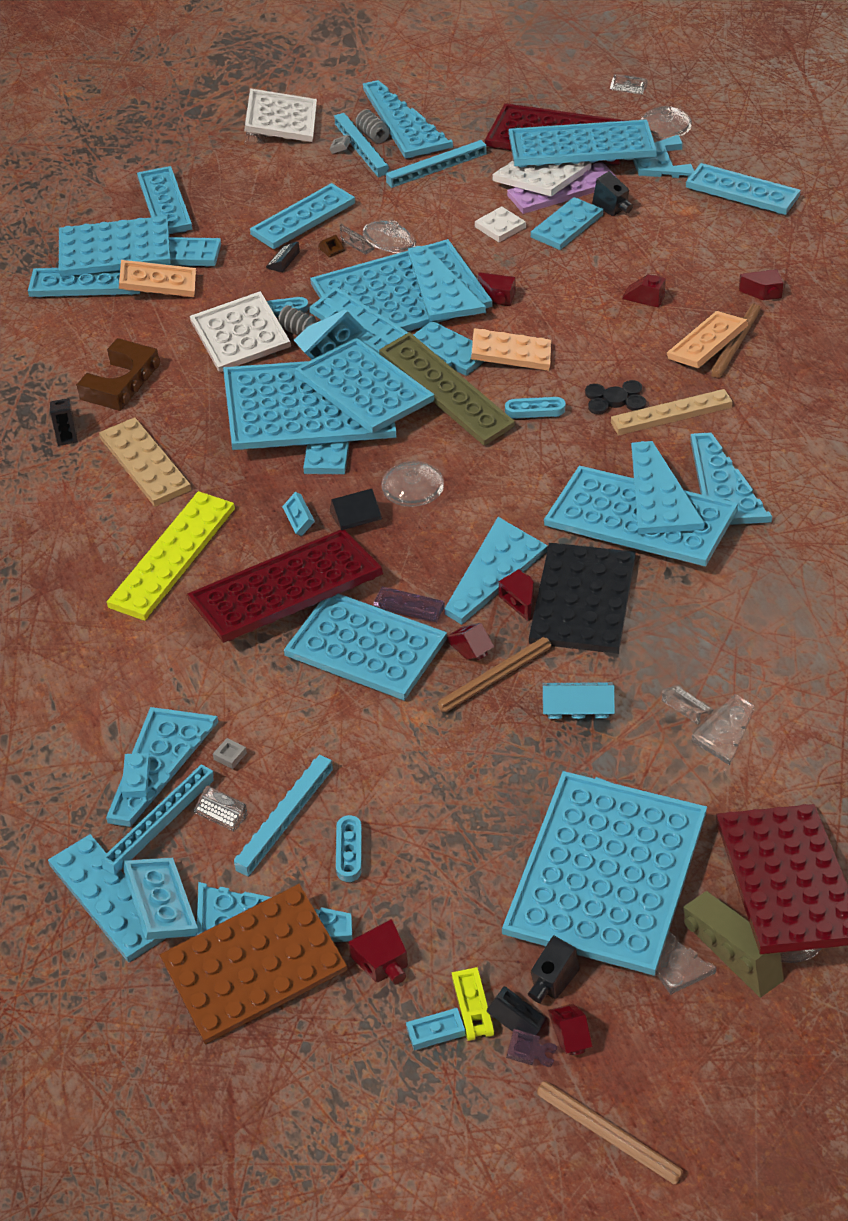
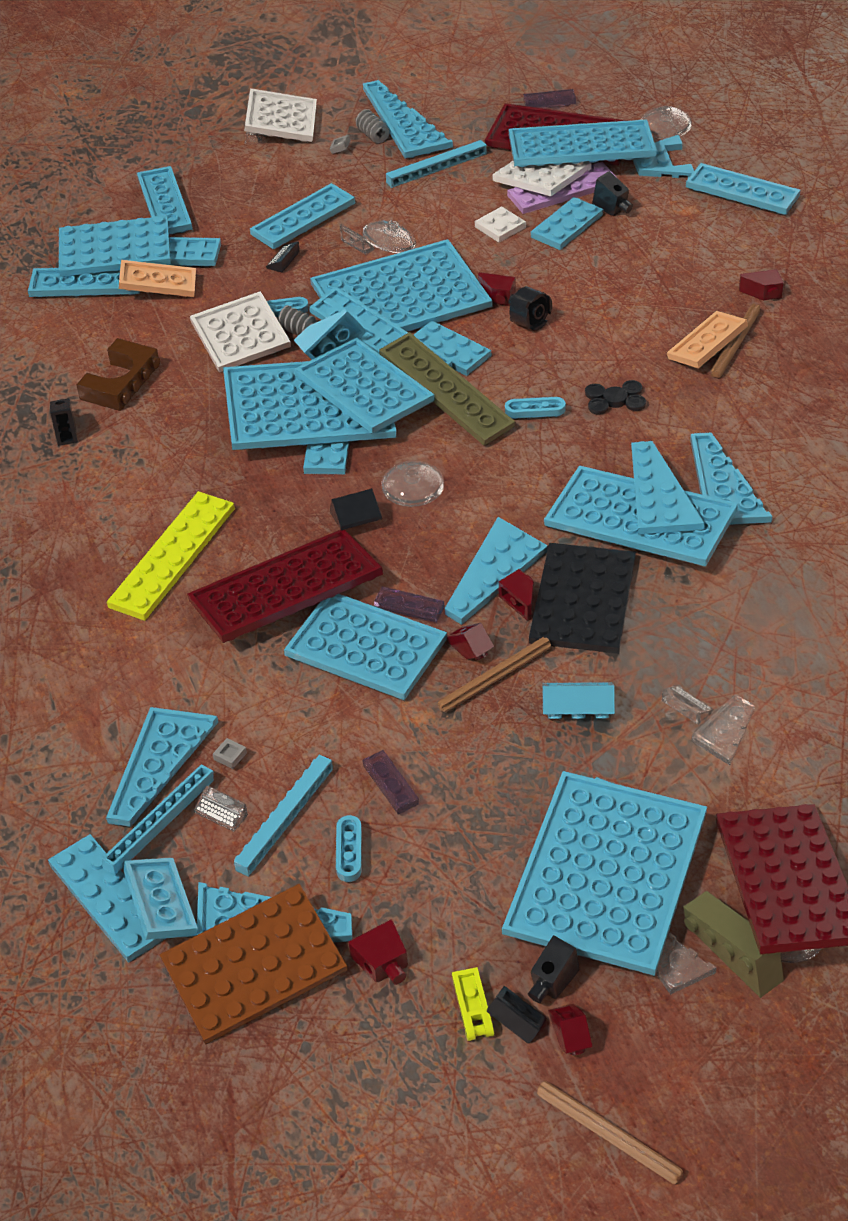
tan plate [99,417,191,507] -> none
medium azure plate [121,753,150,798] -> none
medium azure plate [282,492,315,536] -> none
reddish brown slope [318,235,345,257] -> none
medium azure piece [334,113,389,177] -> none
medium azure plate [406,1008,466,1050] -> none
medium azure wing [408,246,486,322] -> none
light nougat plate [471,328,551,371] -> none
plate [506,1029,557,1067] -> none
clear slope [610,74,647,95] -> none
tan plate [611,389,732,435] -> none
dark red slope [622,274,666,308] -> none
none -> plate [362,750,419,814]
none -> black brick [508,286,552,330]
none -> plate [523,89,576,108]

